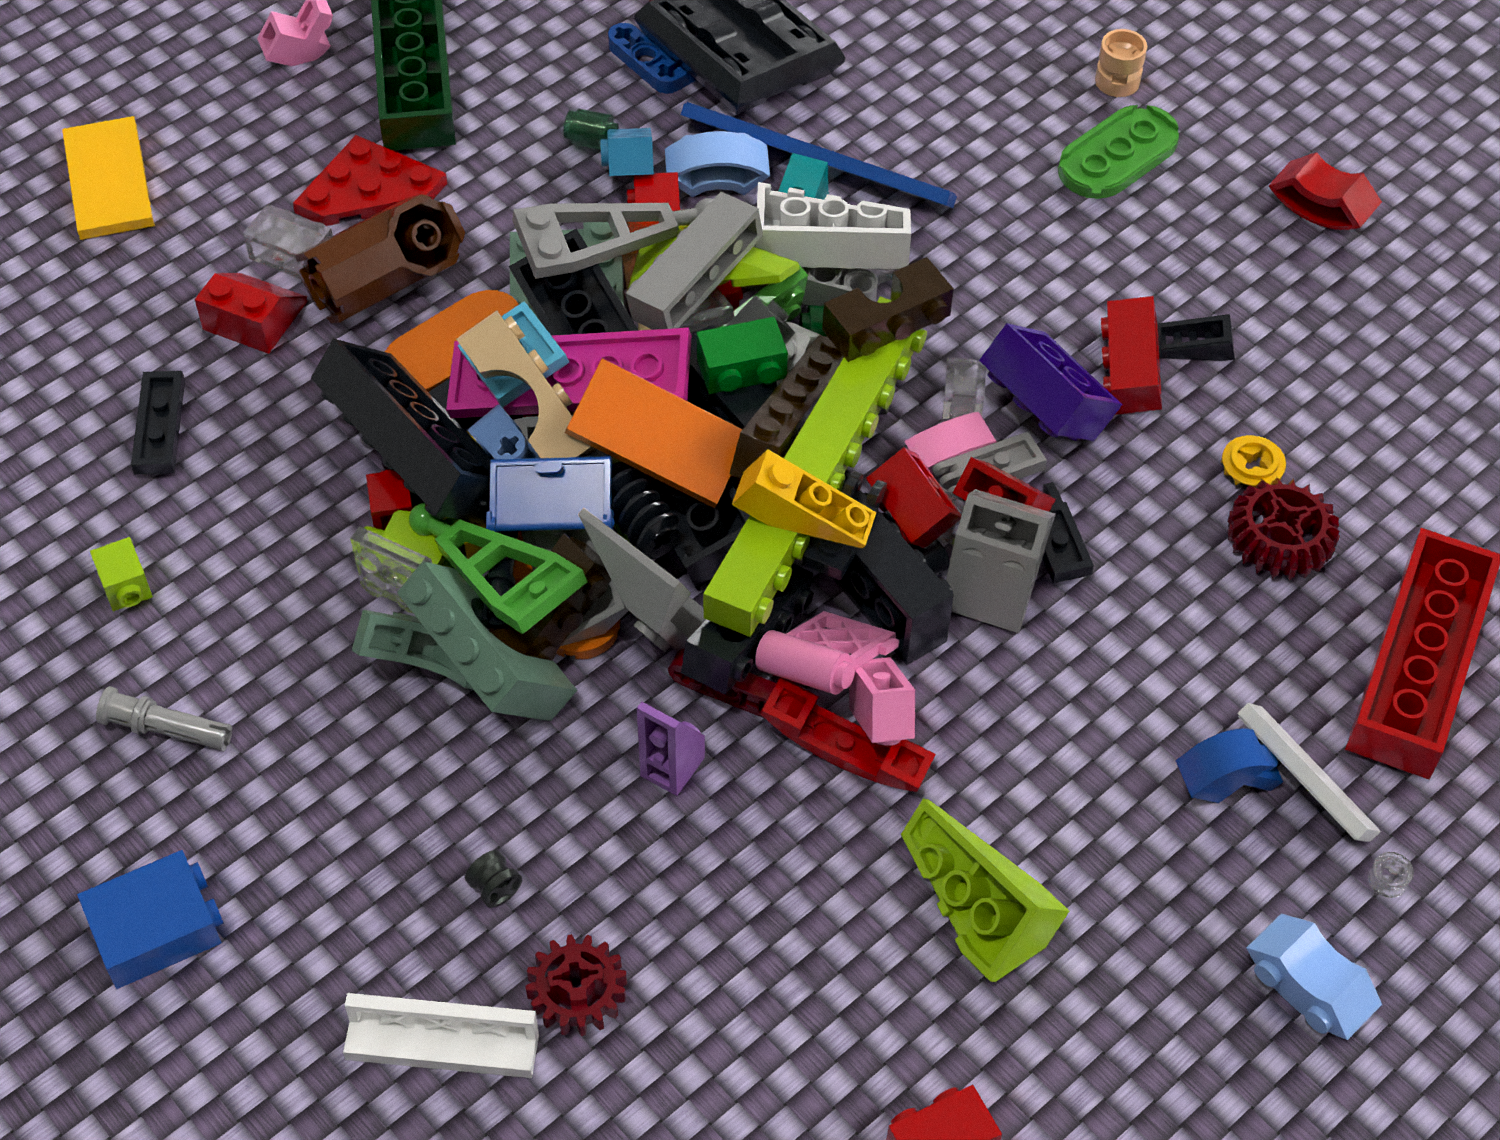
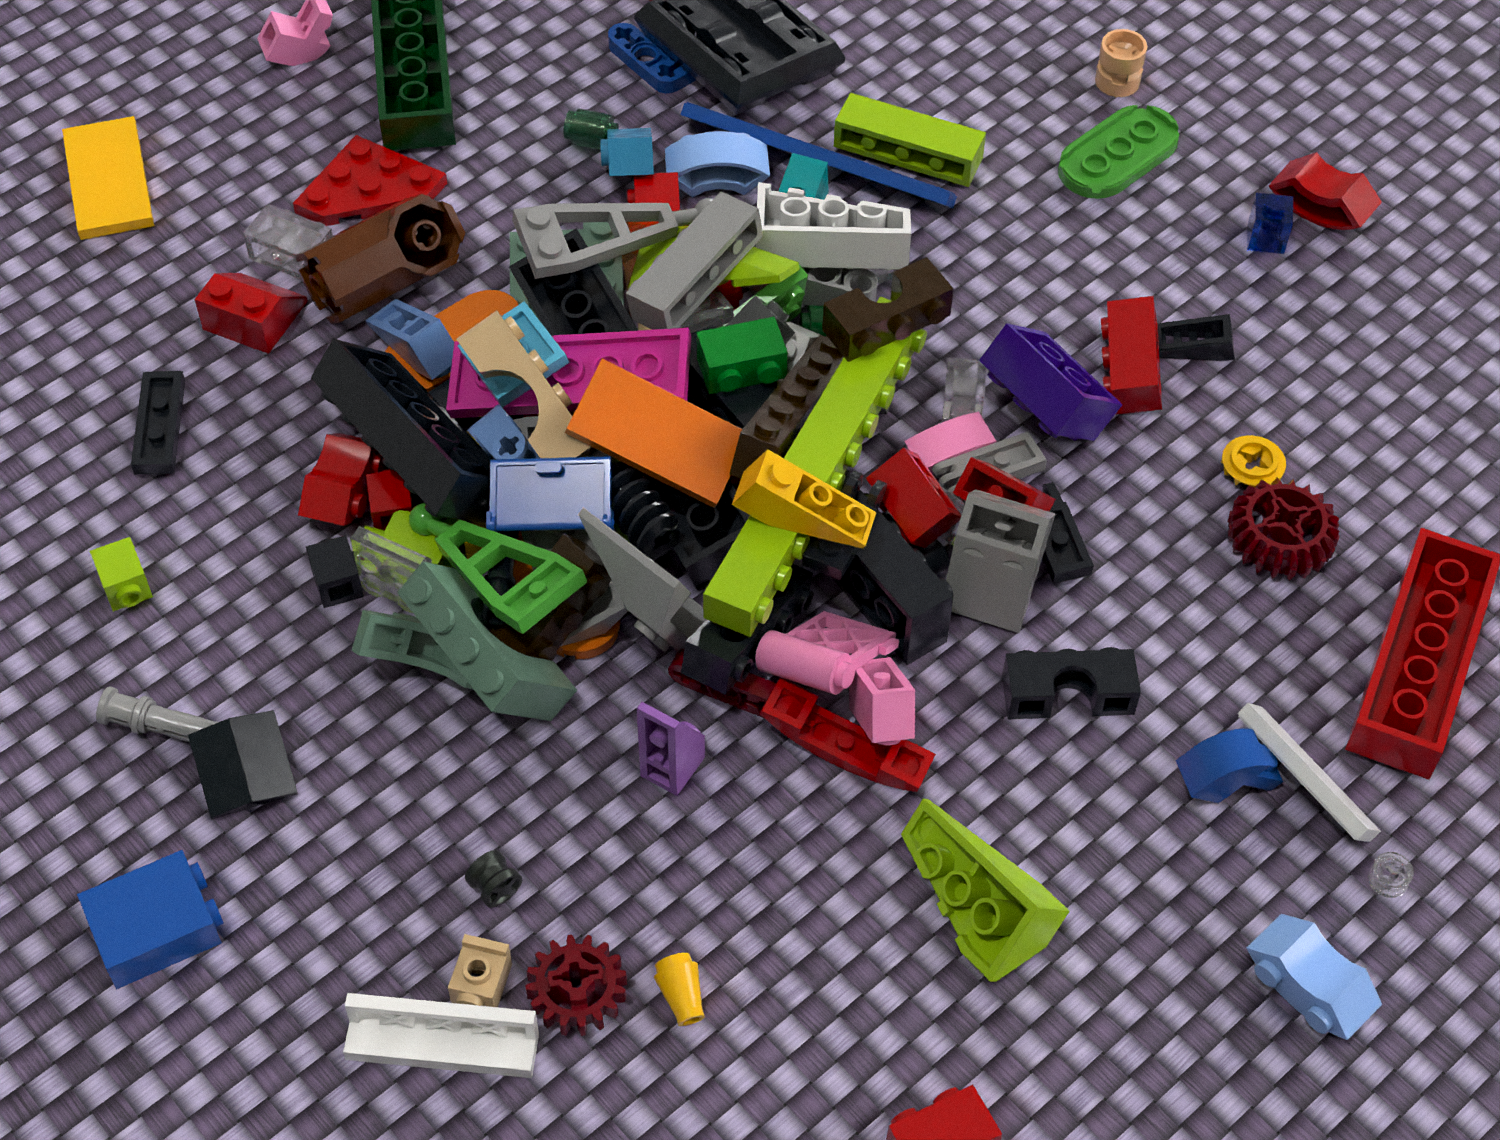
none -> black slope [188,710,298,820]
none -> red brick [298,433,386,526]
none -> black brick [305,535,364,608]
none -> medium blue slope [365,299,454,380]
none -> tan brick [448,934,512,1007]
none -> yellow cone [654,953,705,1026]
none -> lime brick [833,93,986,187]
none -> black arch [1002,647,1141,720]
none -> clear blue brick [1247,193,1293,254]

